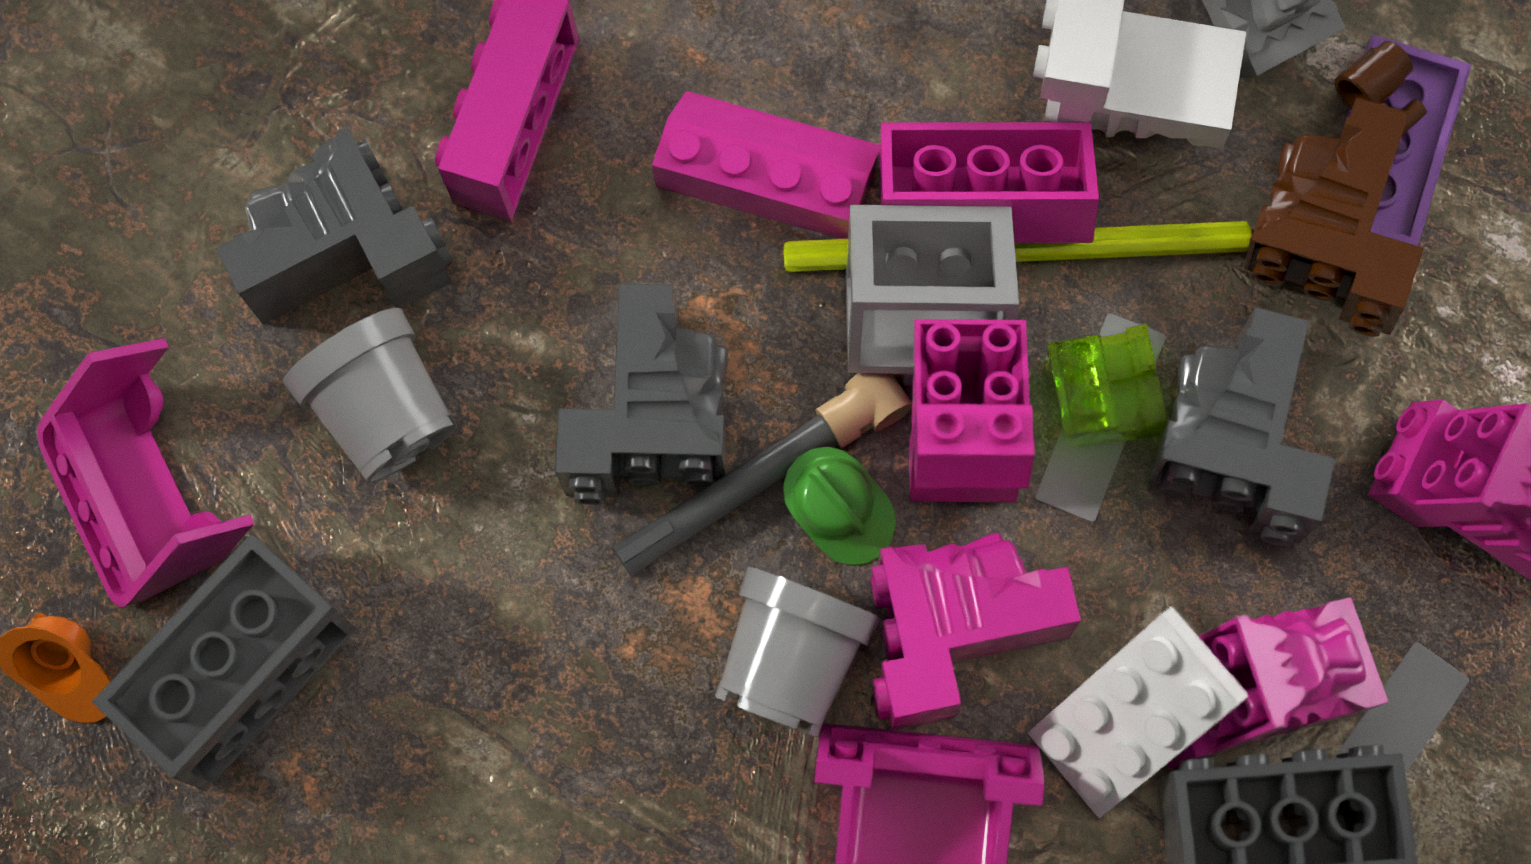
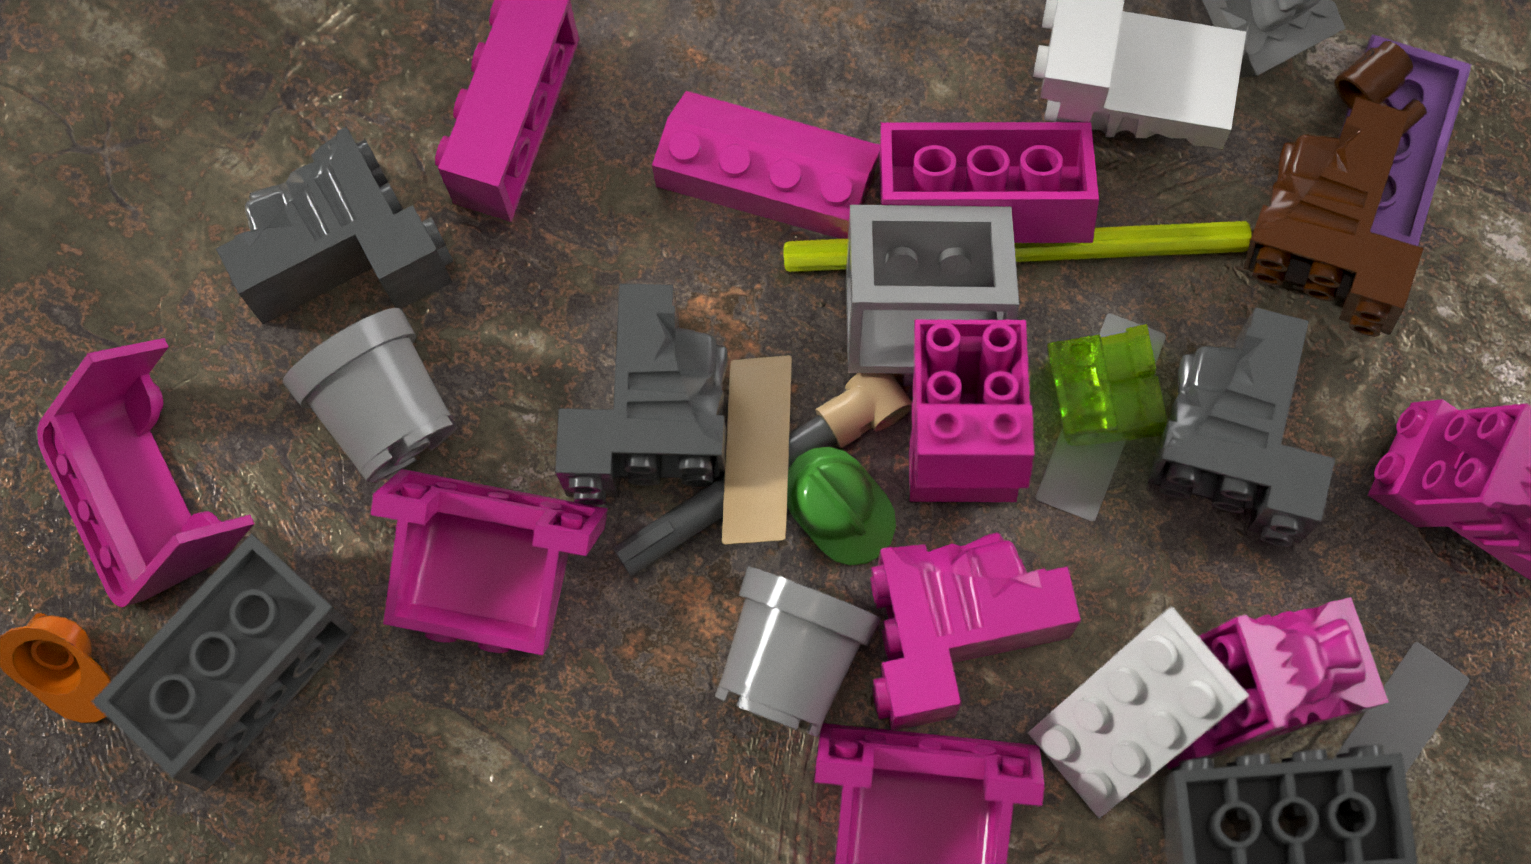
none -> dark pink windscreen [371,469,608,655]
none -> tan sticker [722,355,792,545]

